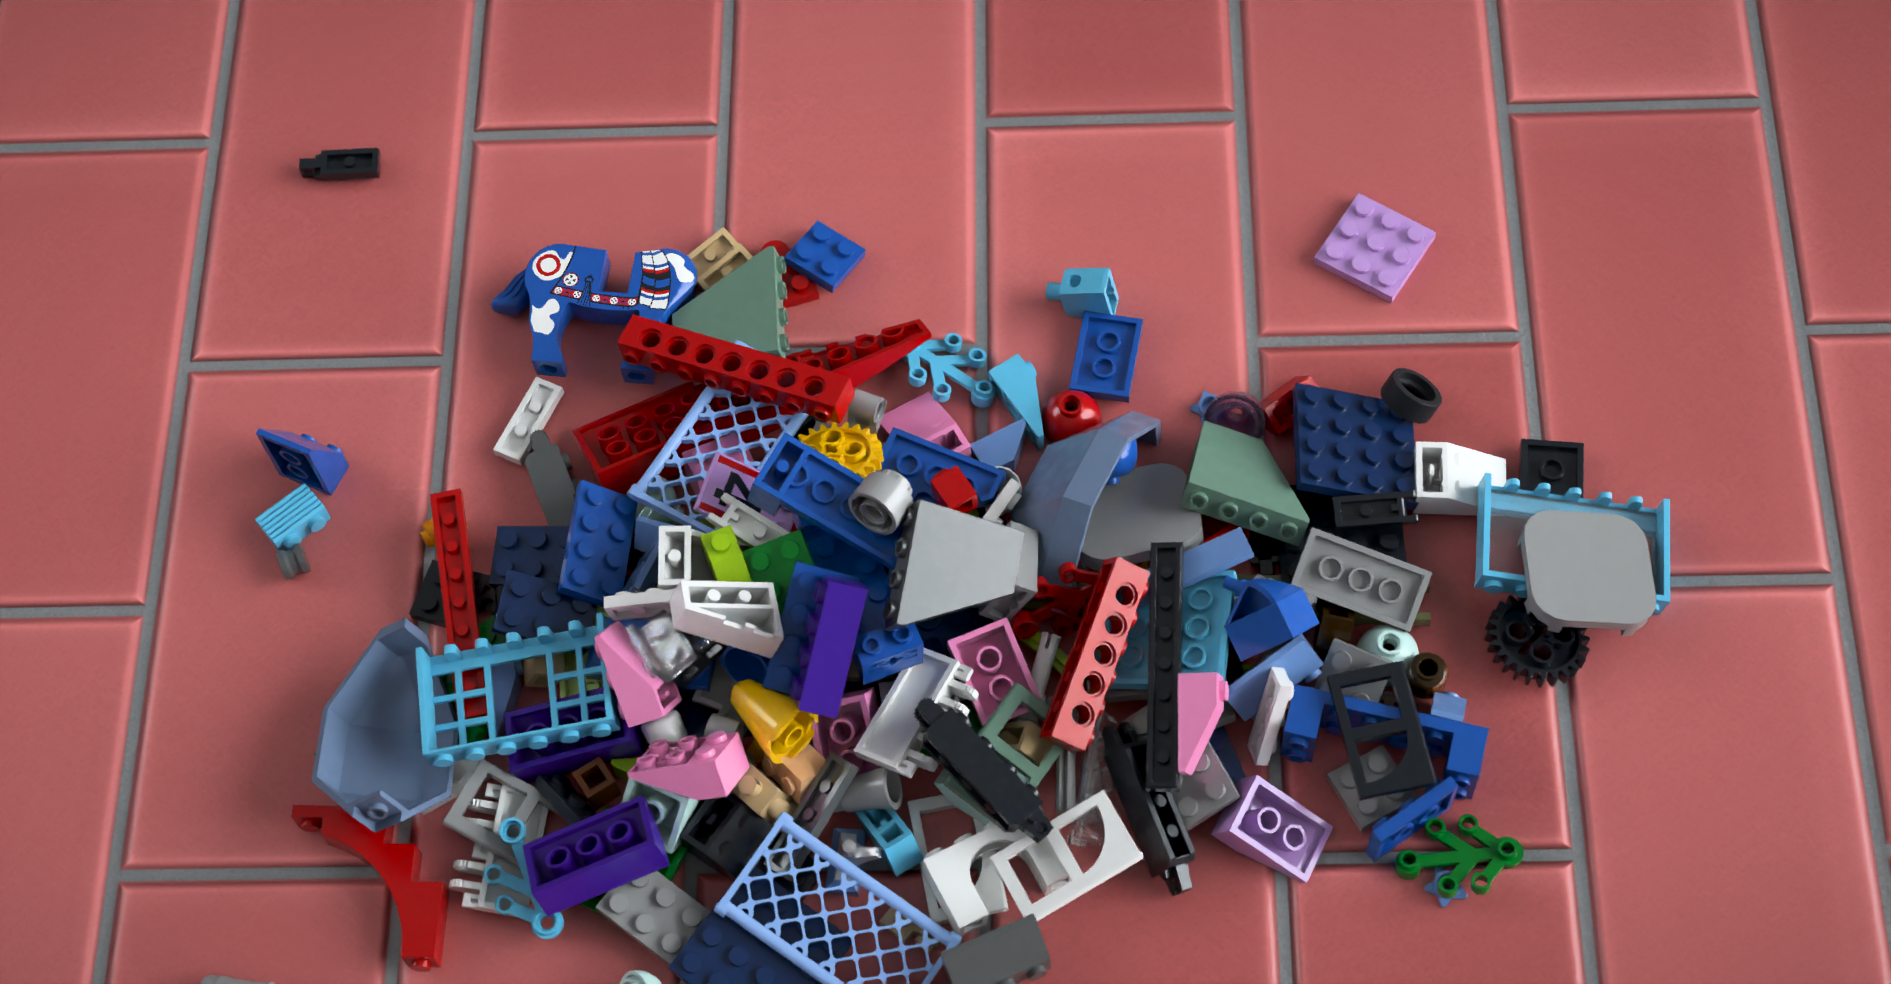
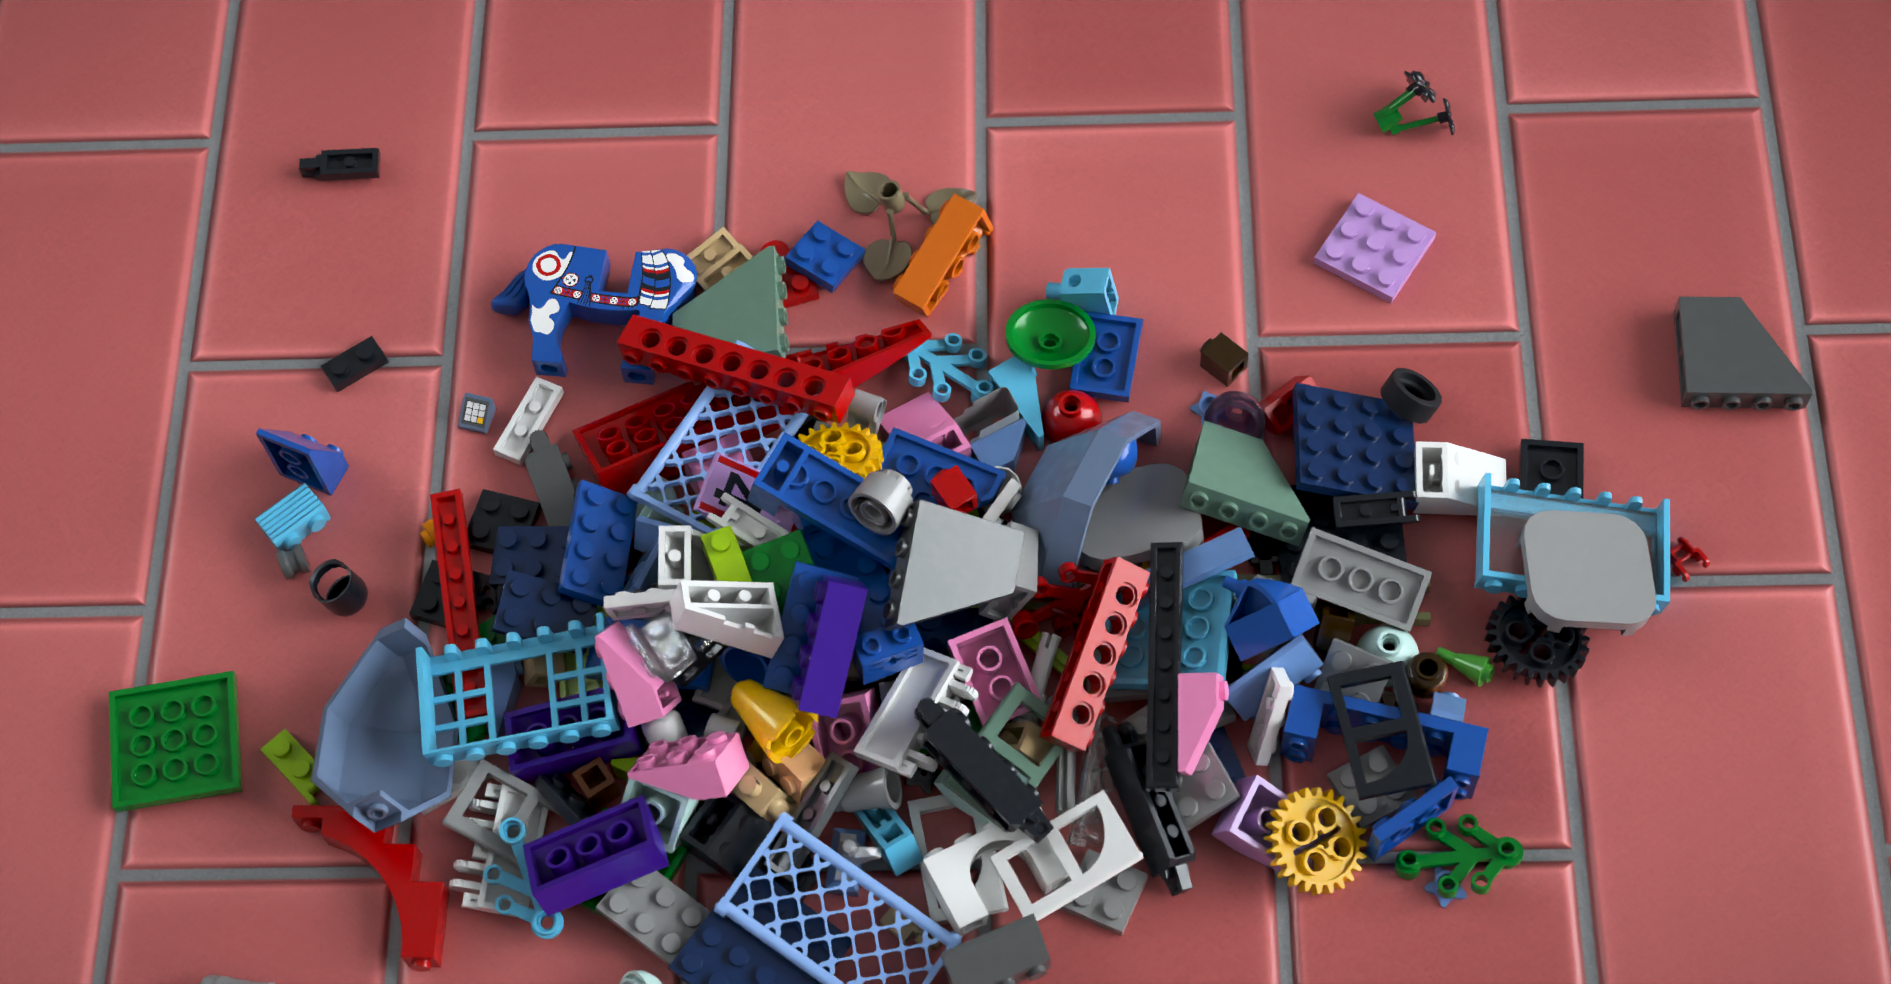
none -> green plate [109,671,243,813]
none -> lime hinge [260,729,320,805]
none -> black helmet [309,559,368,617]
none -> black plate [321,336,389,393]
none -> slope [458,393,497,434]
none -> black plate [467,489,542,554]
none -> dark tan plant [845,171,977,281]
none -> orange wedge [893,193,994,317]
none -> black plate [905,754,942,795]
none -> light grey piece [954,387,1020,444]
none -> green dish [1005,299,1096,370]
none -> light grey plate [1062,849,1148,936]
none -> dark brown brick [1200,332,1249,387]
none -> yellow gear [1264,787,1368,895]
none -> plant [1373,71,1455,135]
none -> bright green cone [1436,647,1495,687]
none -> red piece [1670,537,1710,582]
none -> dark grey slope [1673,296,1812,411]

